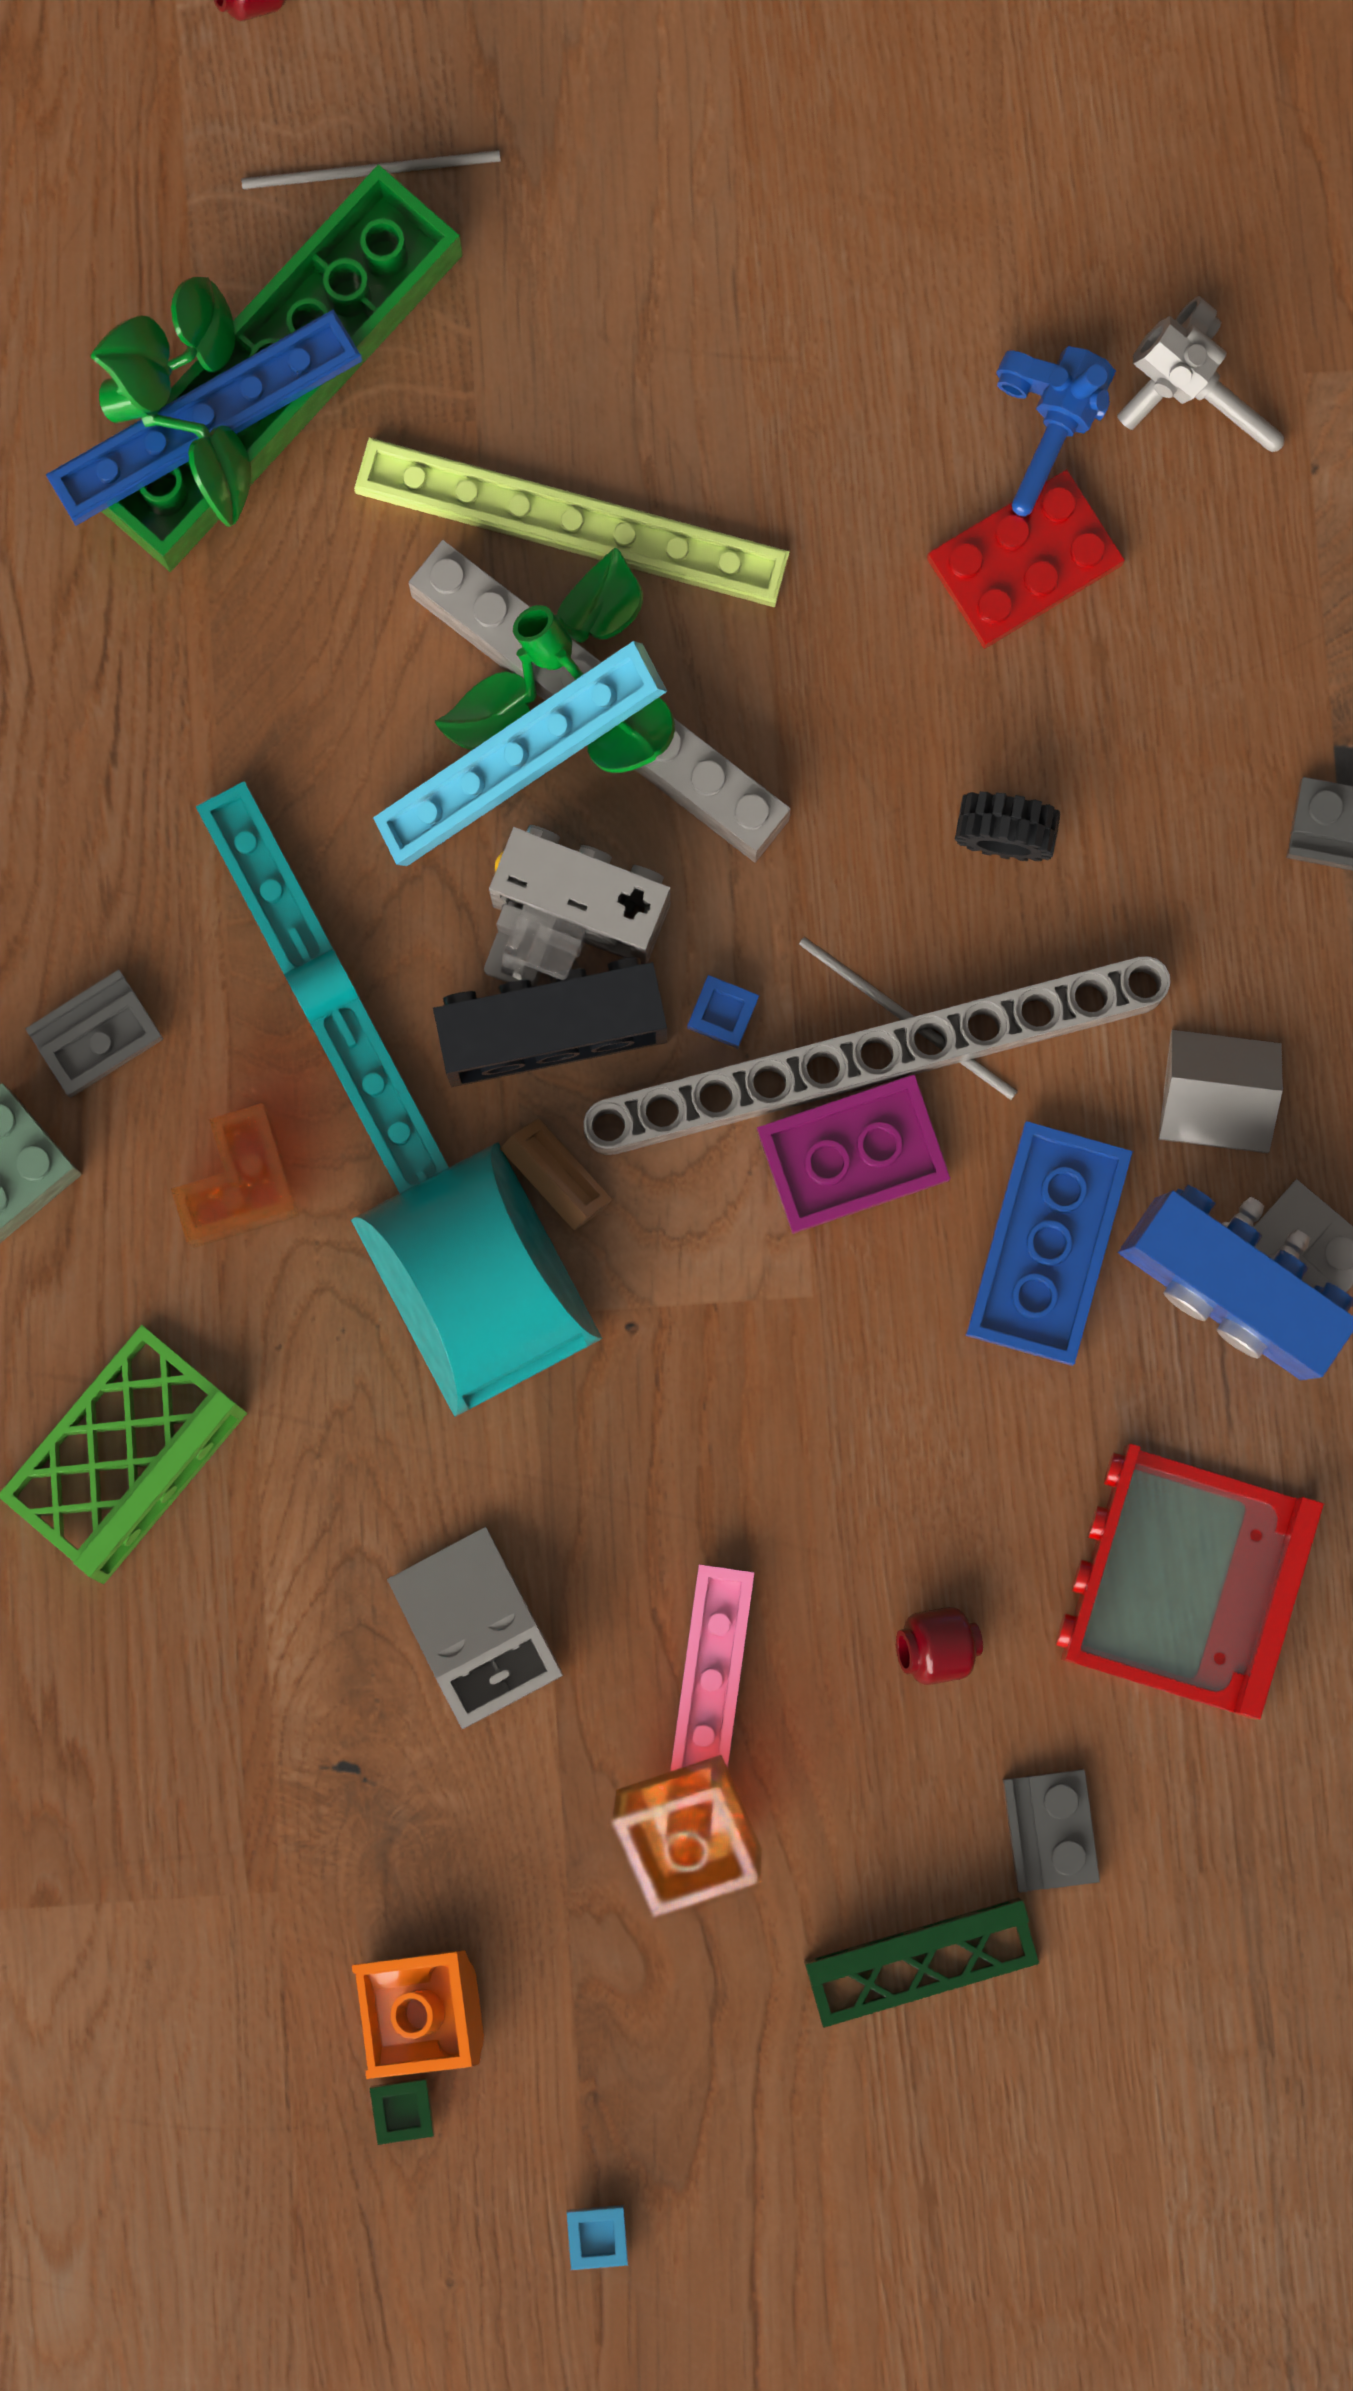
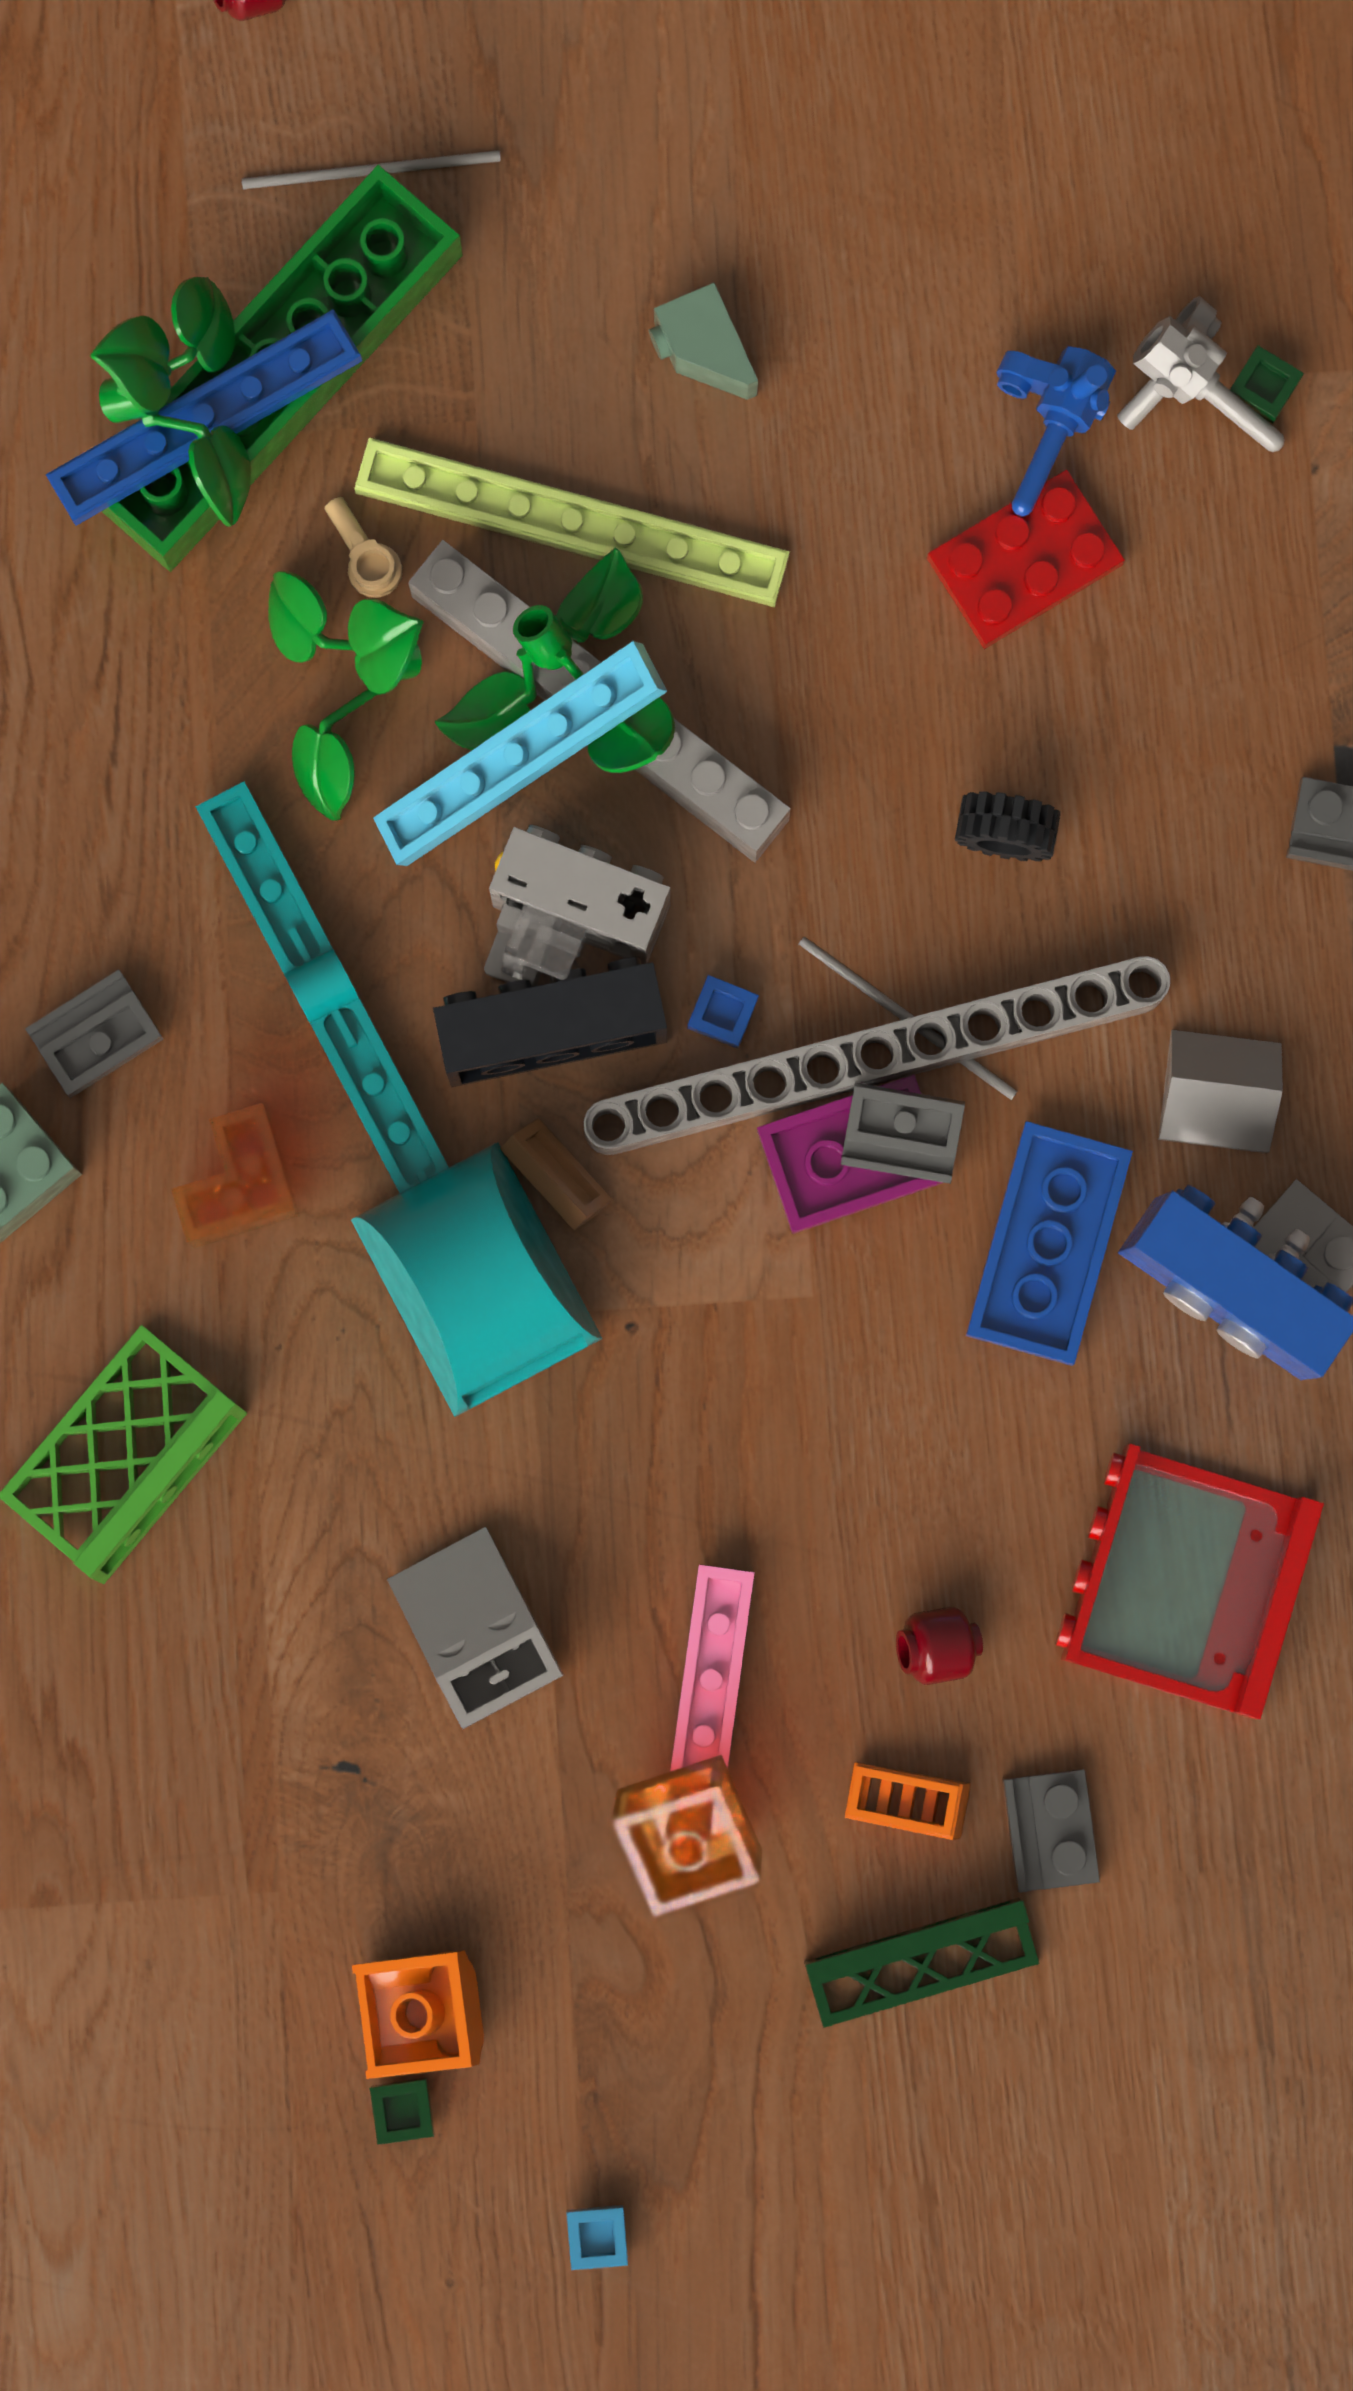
none -> green plant [268,570,423,821]
none -> tan plate [325,497,403,598]
none -> sand green slope [649,283,758,400]
none -> dark grey plate [841,1083,965,1184]
none -> orange slope [844,1762,970,1840]
none -> dark green plate [1230,345,1304,424]

